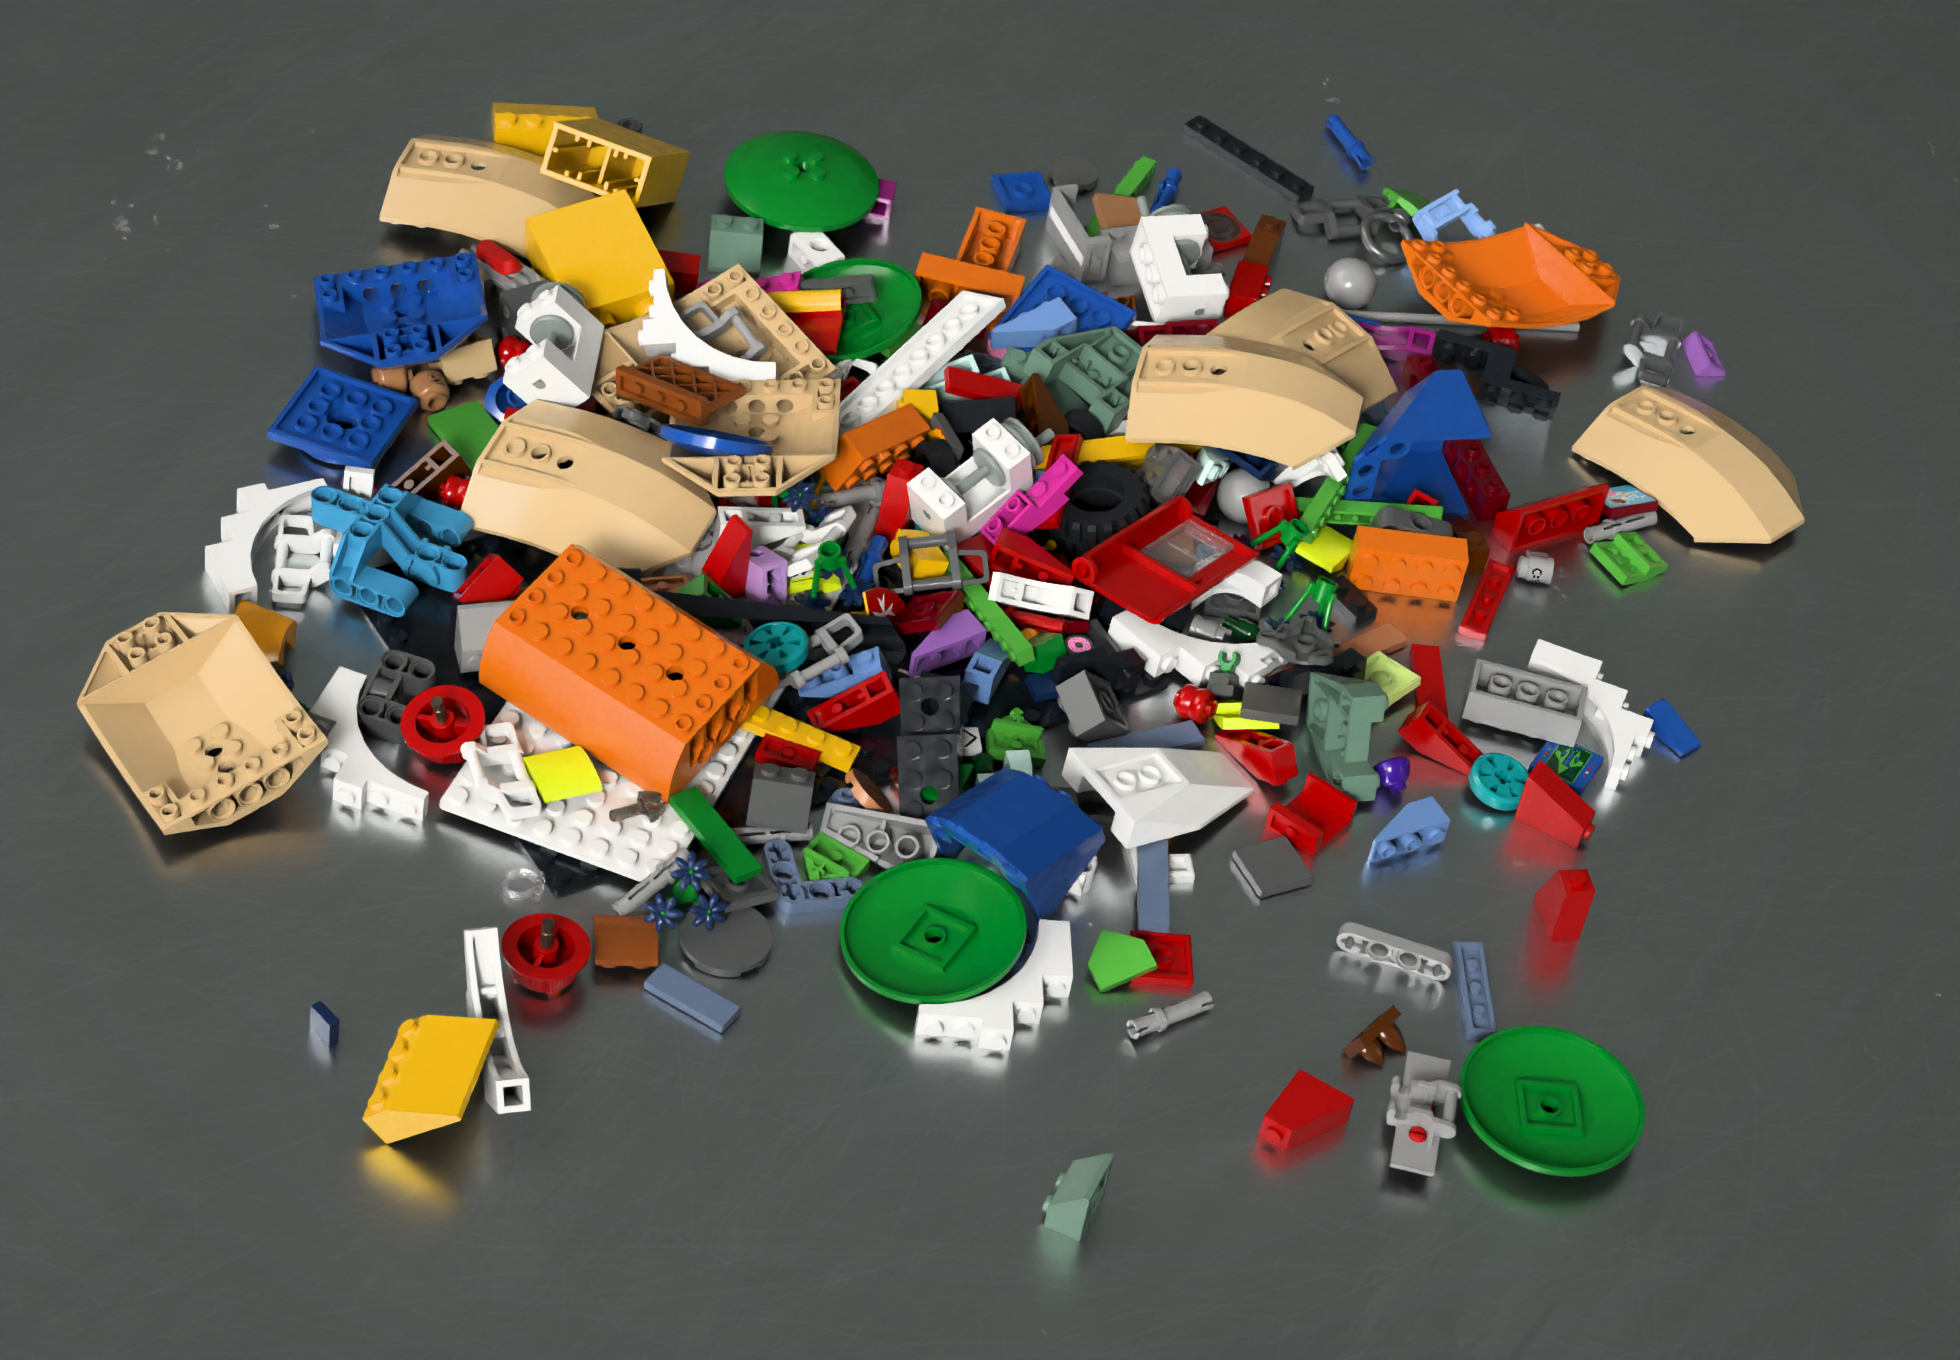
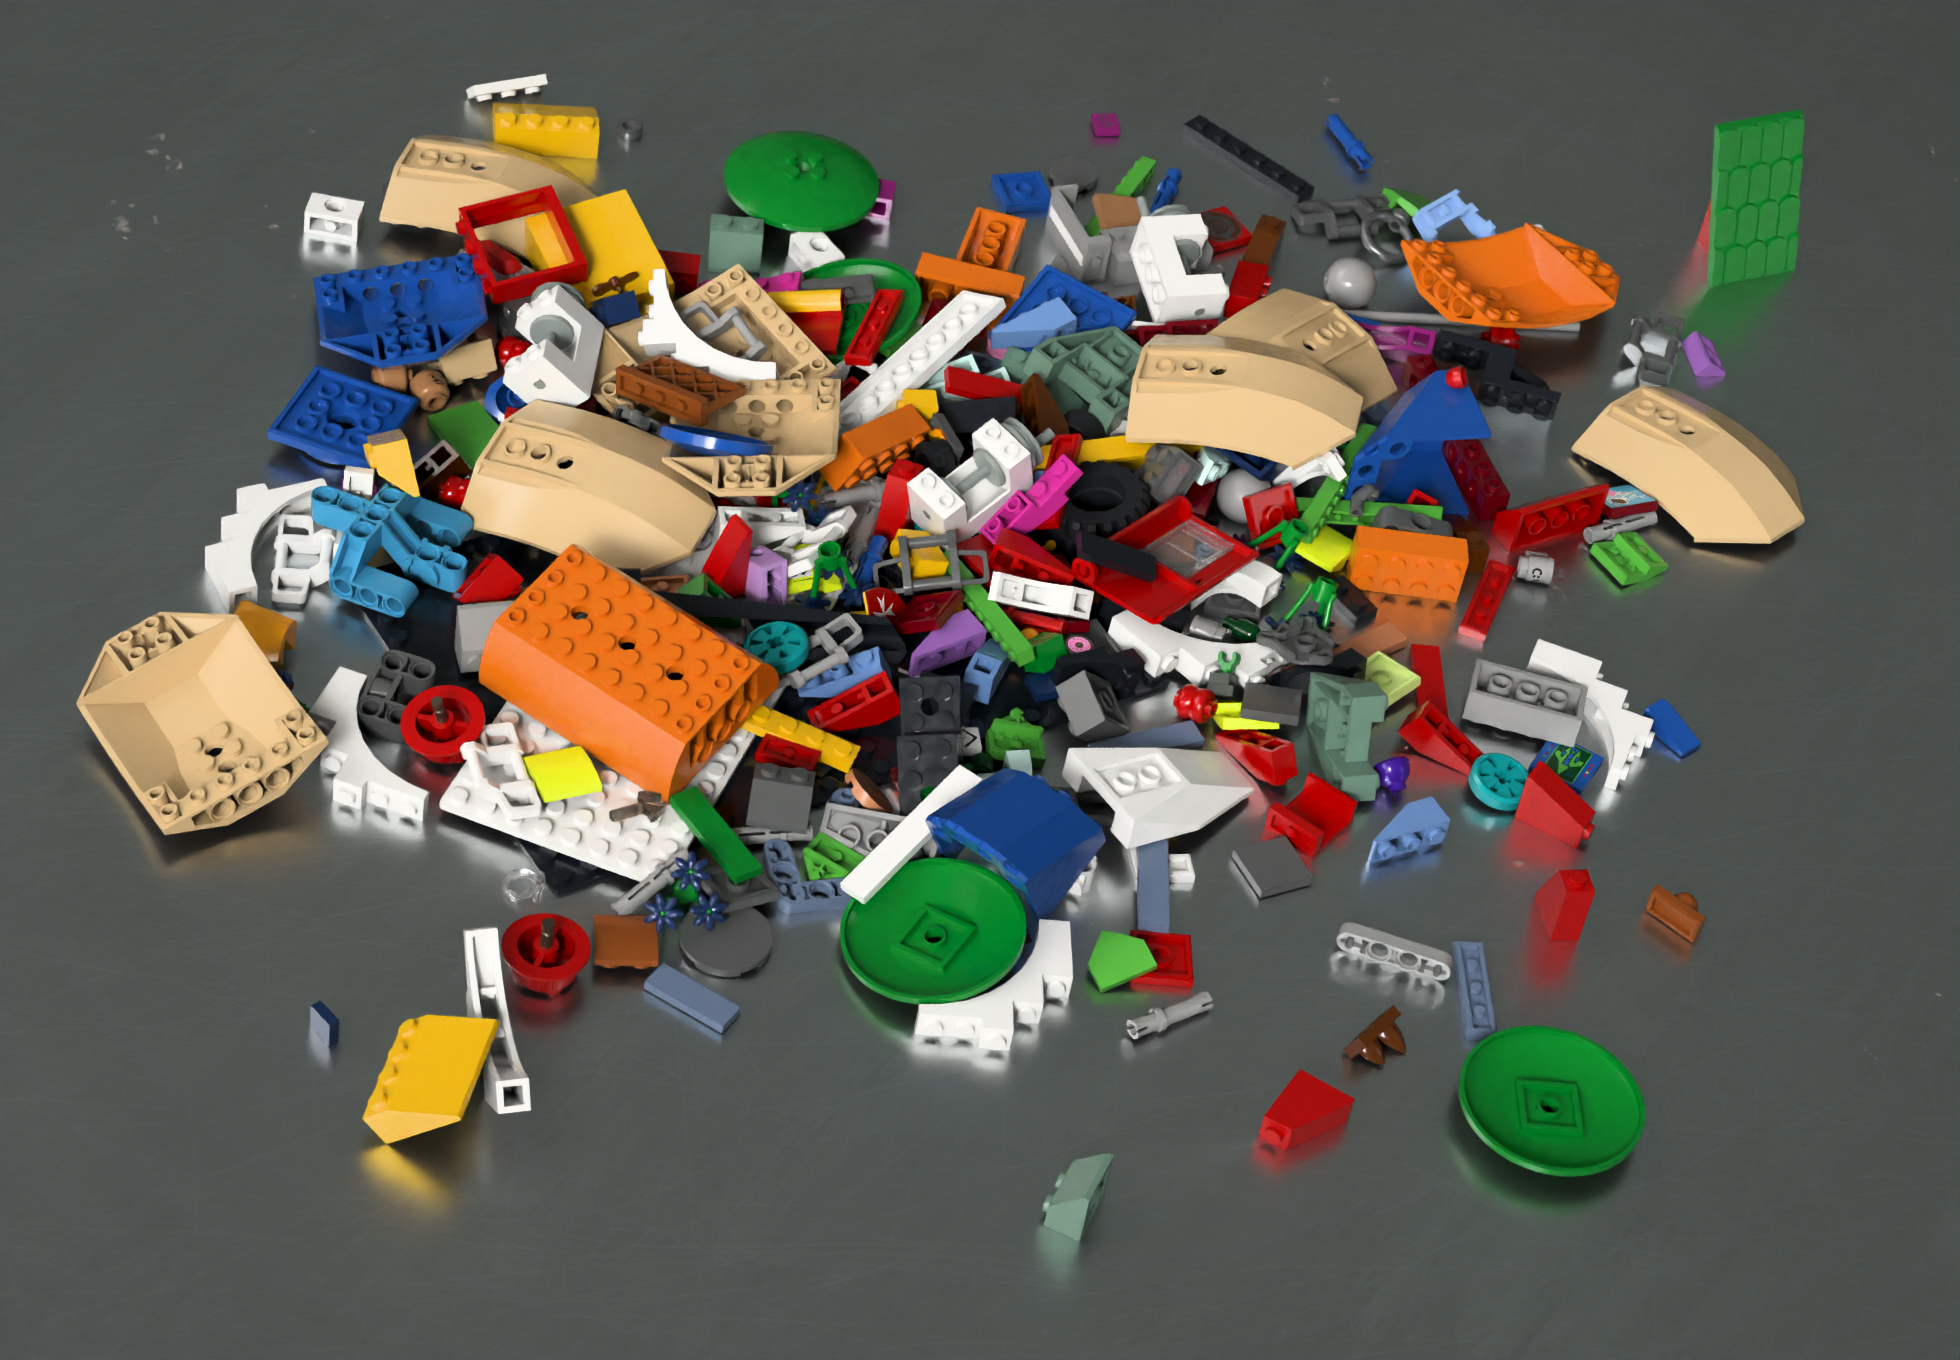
yellow brick [540,117,691,208] -> none
light grey piece [1386,1051,1462,1177] -> none
none -> white brick [304,192,365,242]
none -> yellow slope [363,429,420,497]
none -> red window [455,185,588,305]
none -> white plate [466,74,548,102]
none -> dark blue brick [589,290,641,327]
none -> reddish brown piece [592,271,639,297]
none -> white tile [840,765,983,905]
none -> red tile [843,289,905,366]
none -> black tile [1076,530,1157,583]
none -> magenta tile [1090,114,1121,136]
none -> dark grey arm [1349,483,1380,518]
none -> red hinge [1445,366,1467,389]
none -> dark orange tile [1645,885,1706,943]
none -> green piece [1697,109,1805,287]

